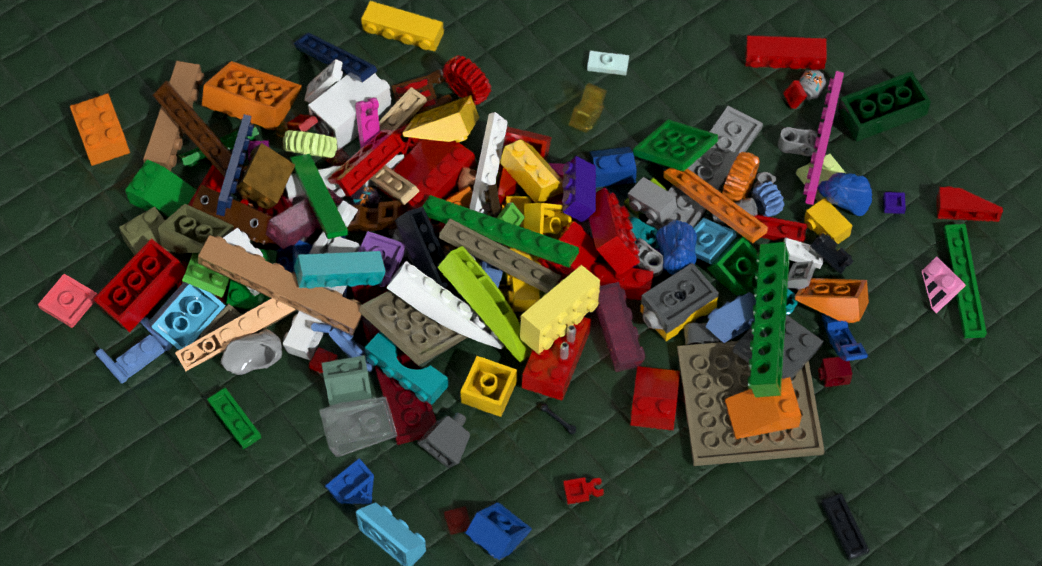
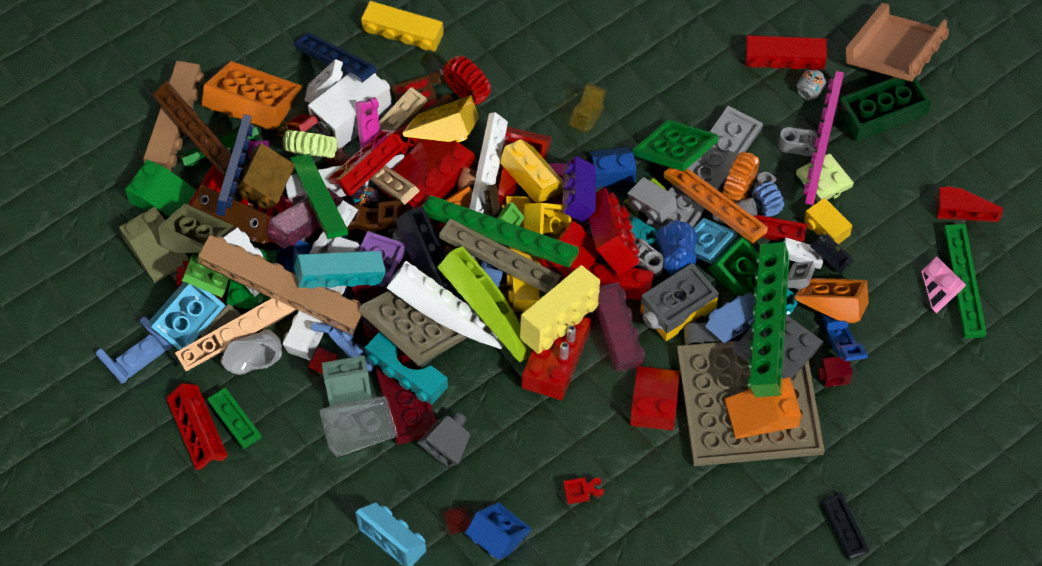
coral plate [38,274,98,328] -> none
orange brick [70,94,130,166] -> none
red brick [93,238,186,333] -> none
blue slope [325,458,374,504] -> none
yellow brick [461,356,517,417] -> none
black hinge [540,403,576,435] -> none
light aqua plate [587,51,629,75] -> none
red tile [783,81,807,109] -> none
blue hair [818,172,872,216] -> none
dark purple tile [883,192,906,214] -> none
none -> red fence [166,383,228,470]
none -> nougat panel [846,3,949,81]

